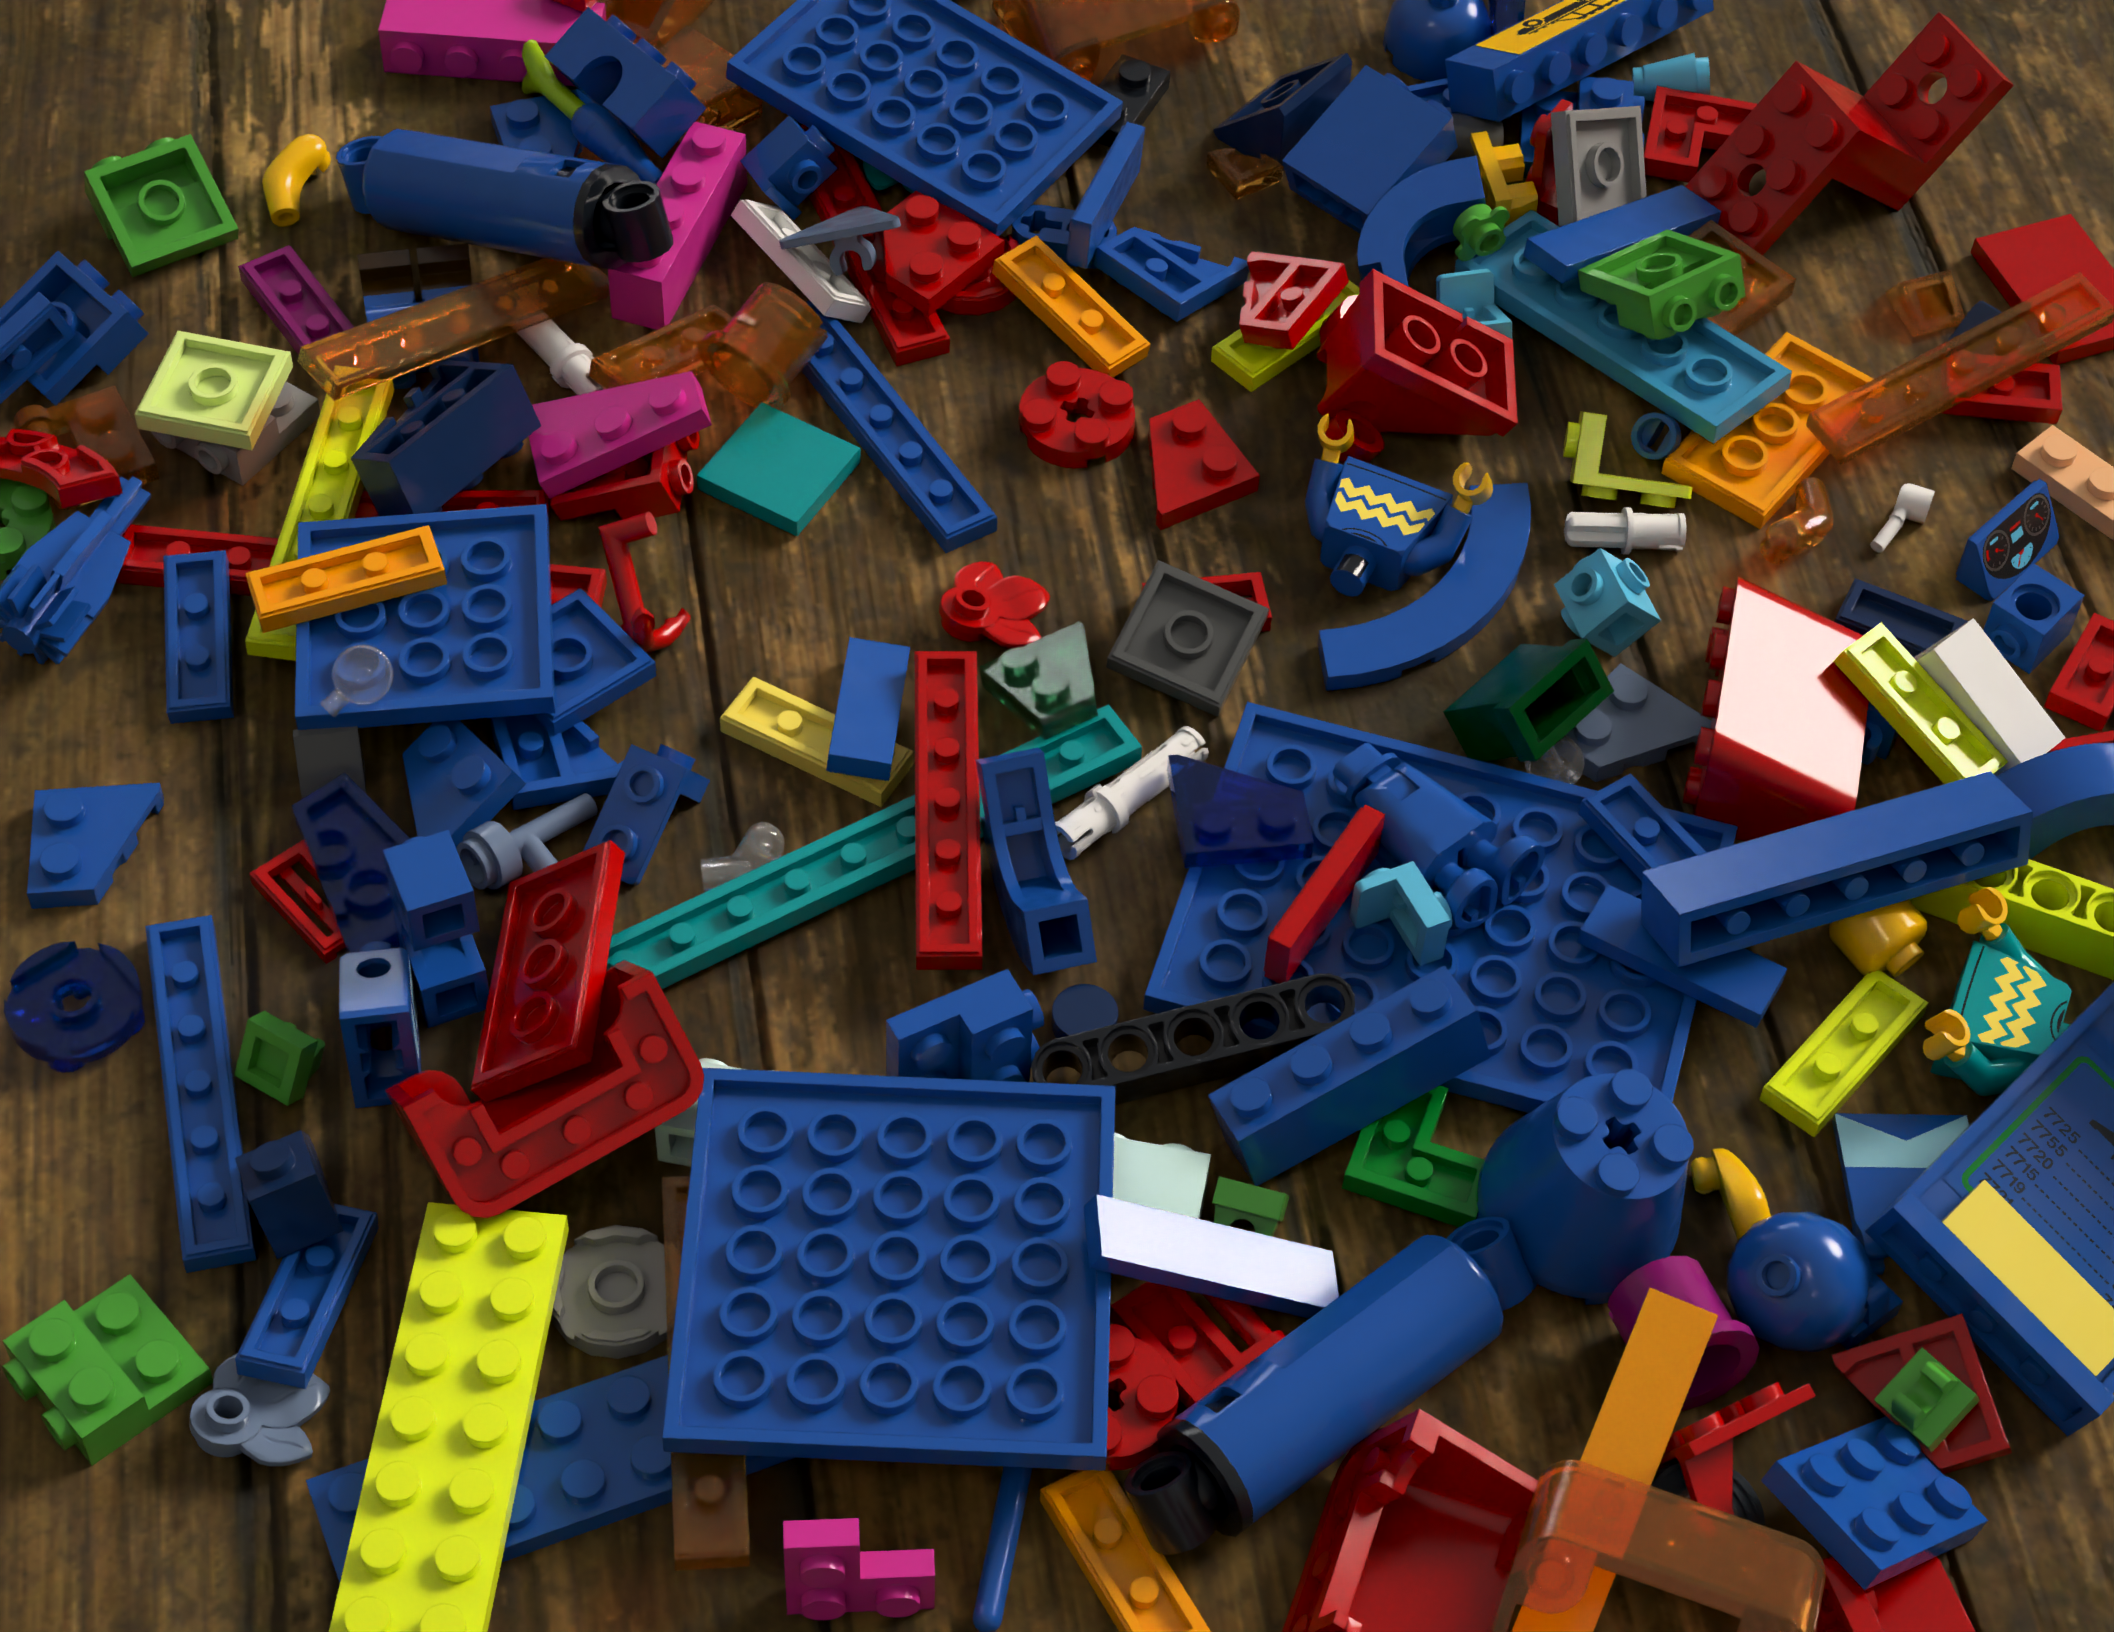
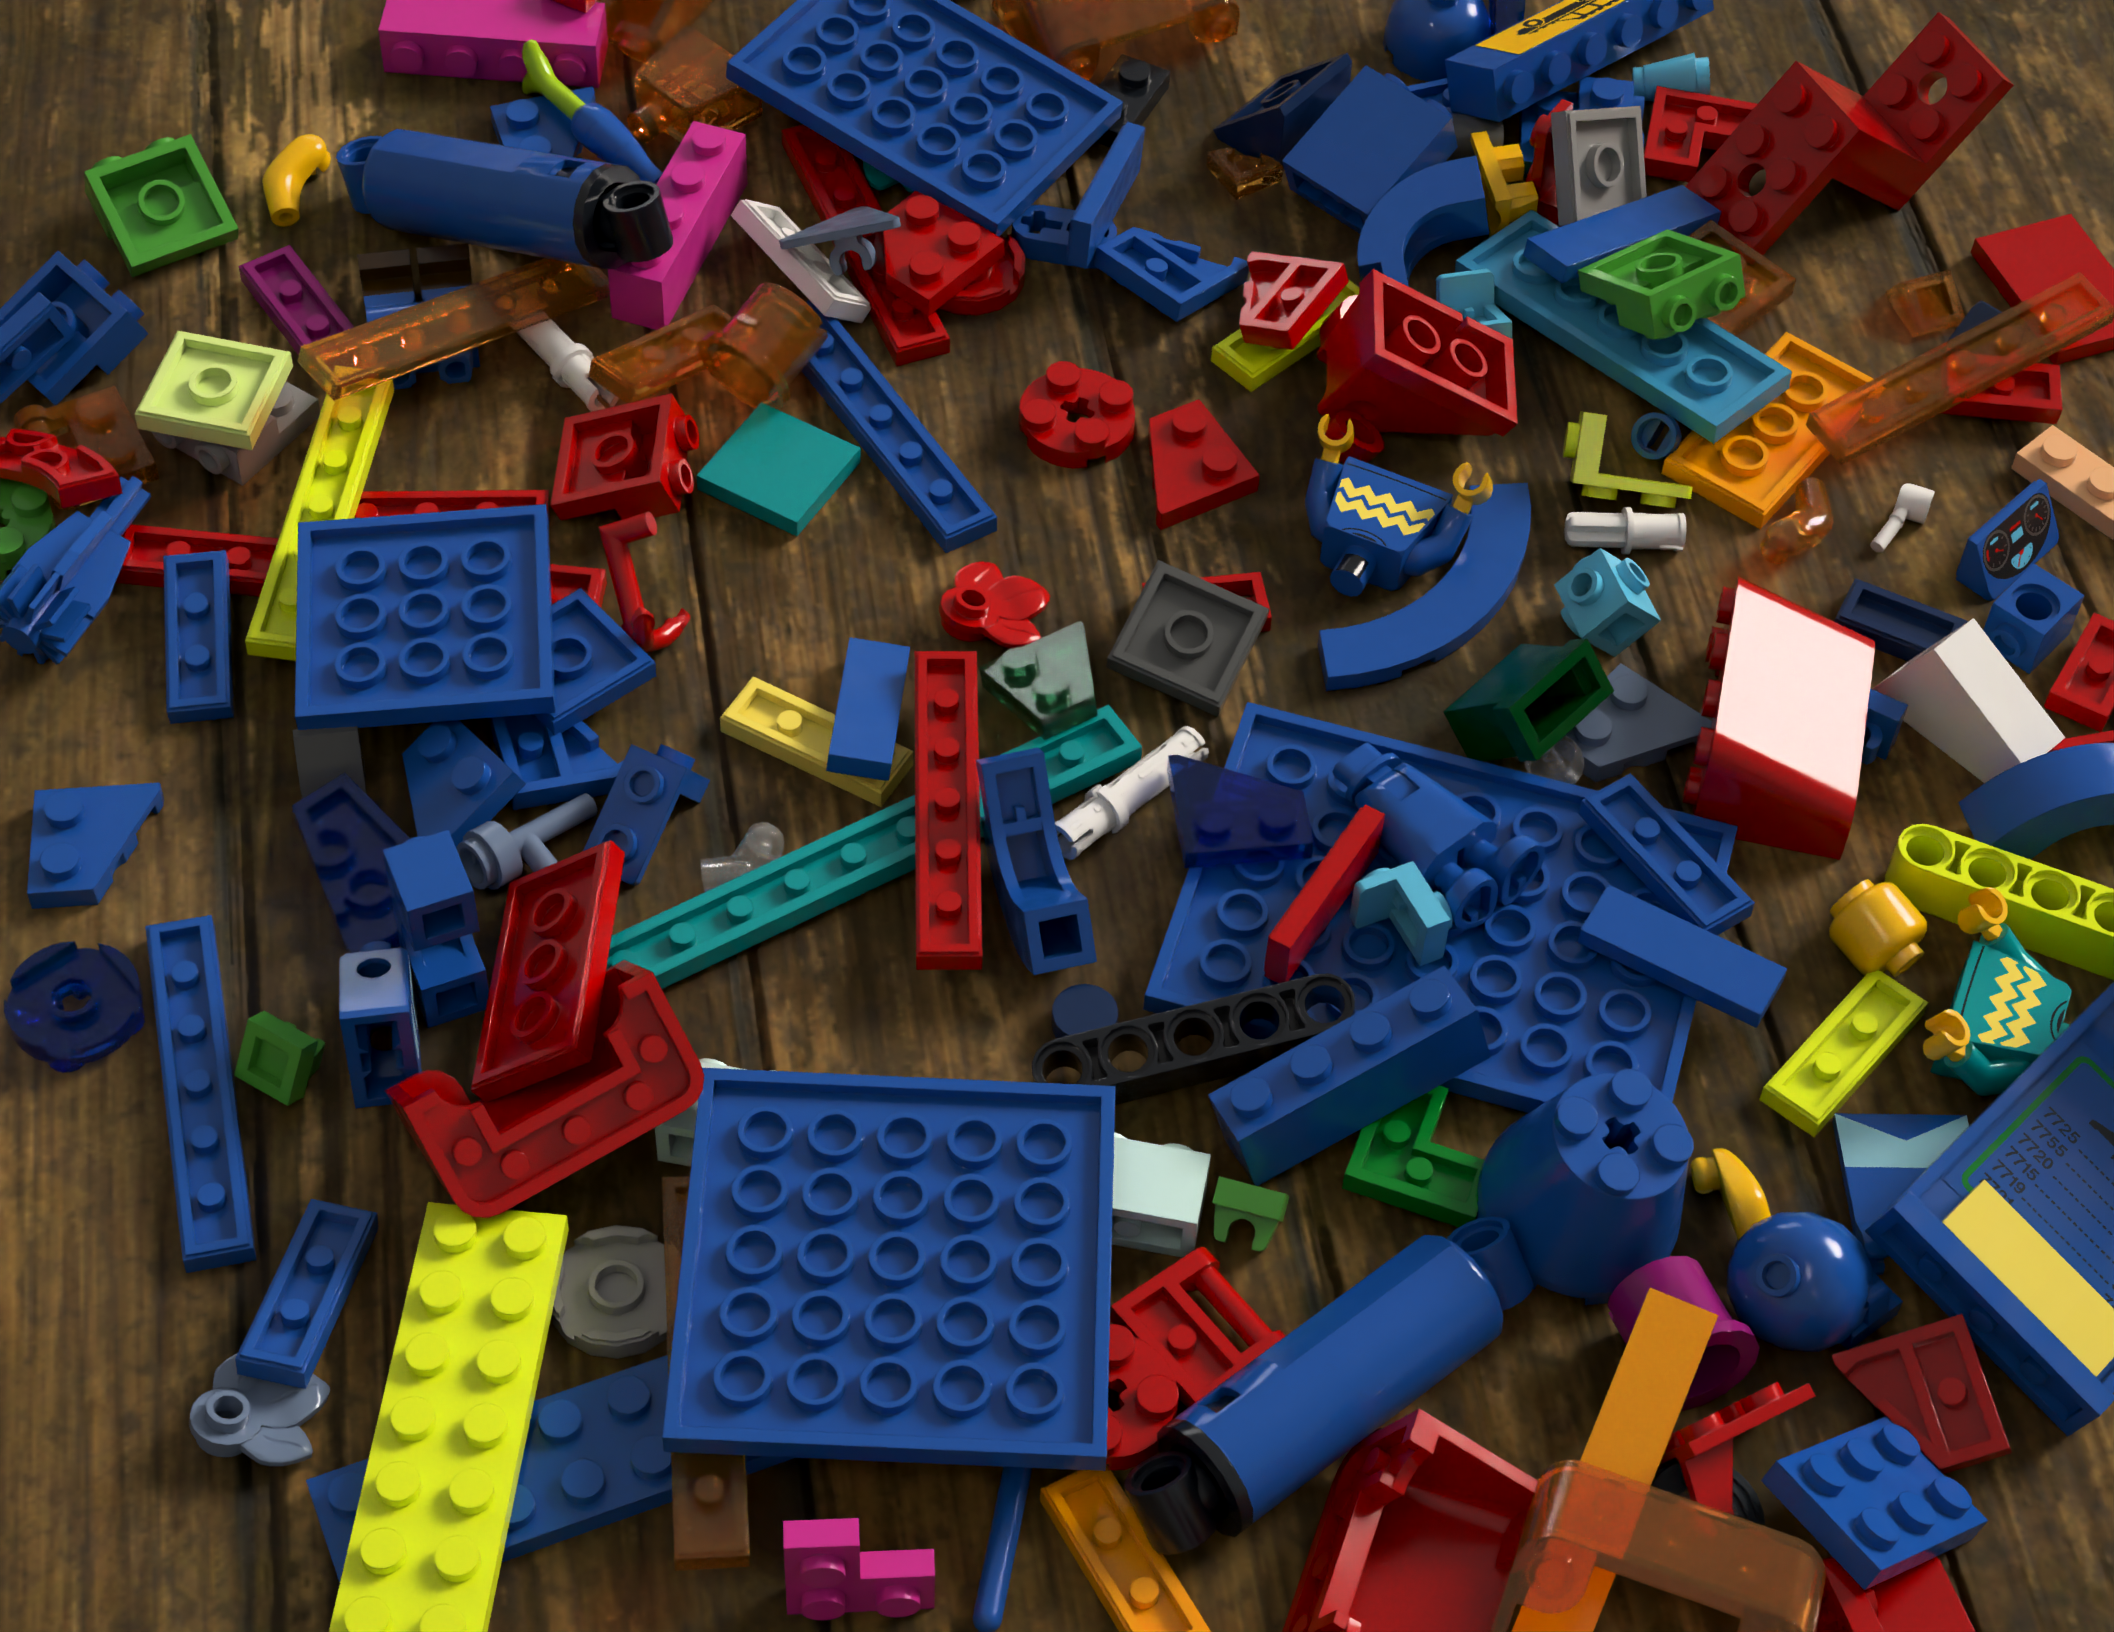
bright green plate [1,1274,213,1466] -> none
dark blue slope [235,1130,344,1259] -> none
light orange tile [245,525,447,633] -> none
red tile [249,840,380,964] -> none
clear piece [320,644,394,717] -> none
dark blue wedge [351,359,541,516] -> none
dark pink wing [529,371,712,499] -> none
blue arch [544,7,706,158] -> none
blue brick [740,116,838,220] -> none
blue plate [886,969,1044,1082] -> none
light orange tile [992,235,1151,378] -> none
tile [1083,1194,1339,1319] -> none
bright green plate [1453,204,1510,261] -> none
blue brick [1641,771,2033,968] -> none
neon yellow tile [1833,622,2008,784] -> none
bright green tile [1874,1348,1980,1453] -> none

